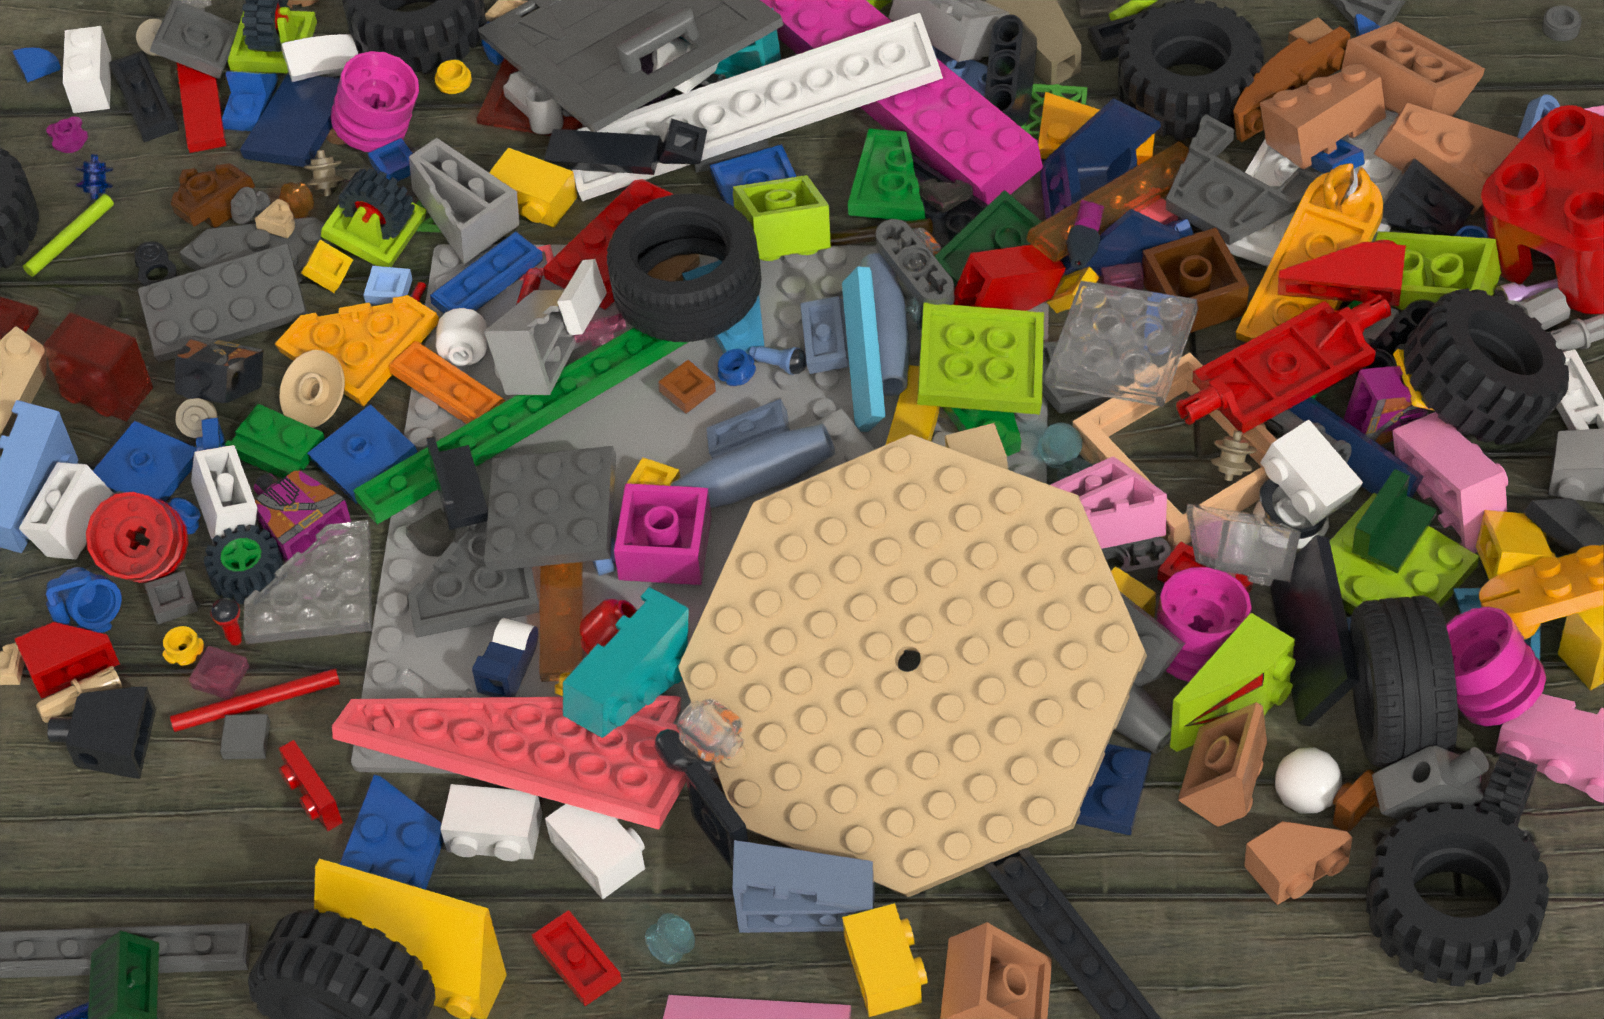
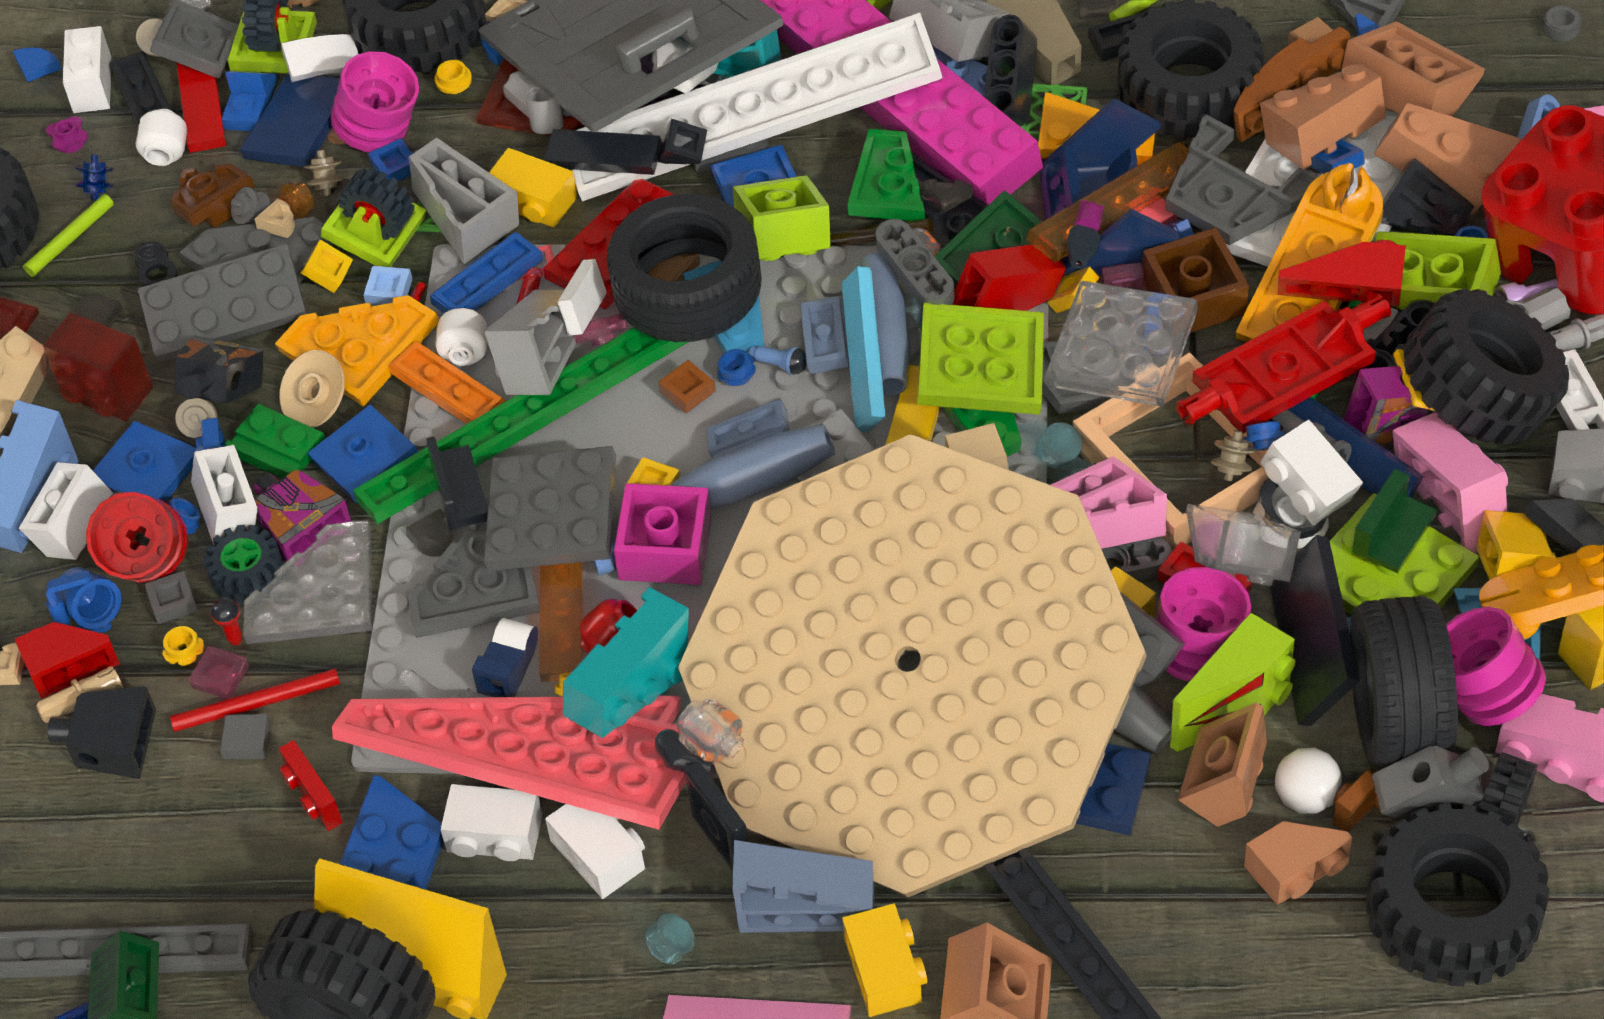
red plate [532,910,622,1006] -> none
none -> white head [135,109,188,166]
none -> blue plate [1243,422,1285,451]

